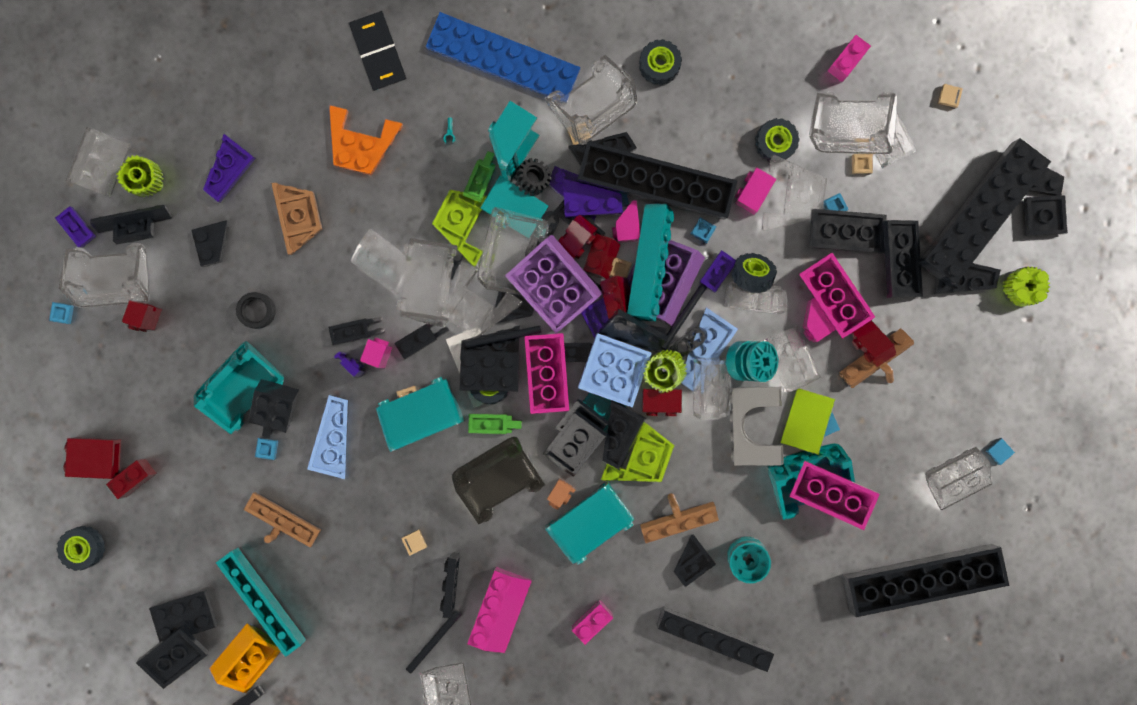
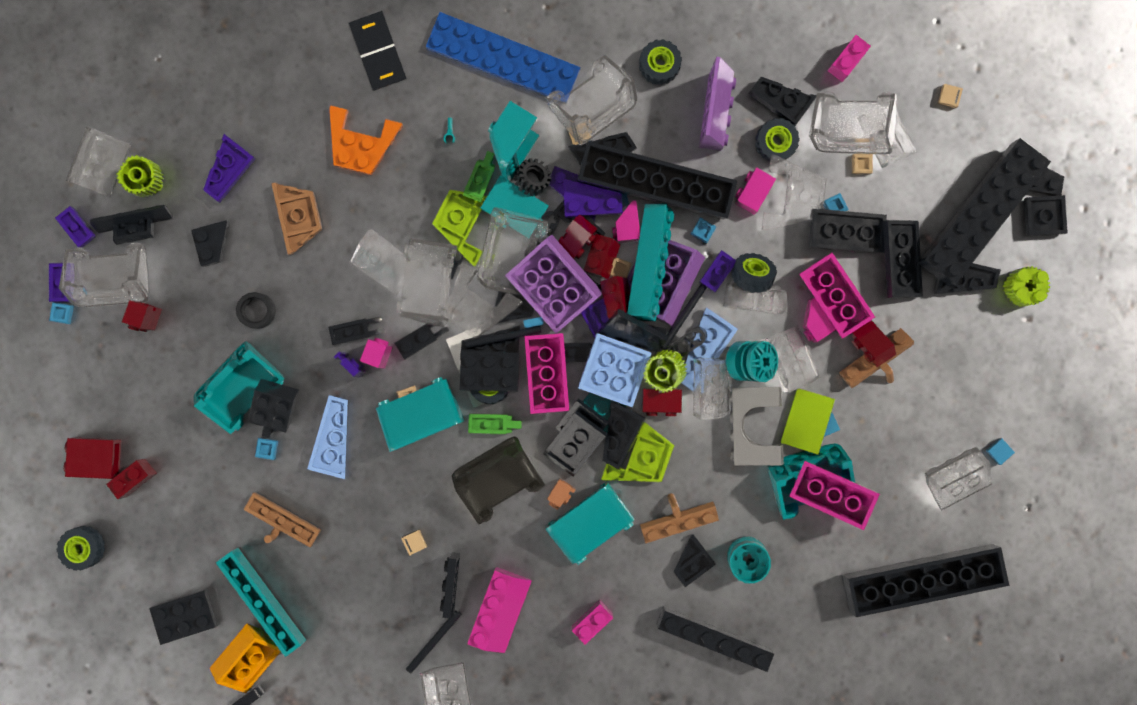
black plate [136,625,209,689] -> none
none -> dark purple plate [49,263,72,302]
none -> dark azure tile [523,317,544,328]
none -> medium lavender slope [699,57,736,151]
none -> black wing [748,77,817,126]

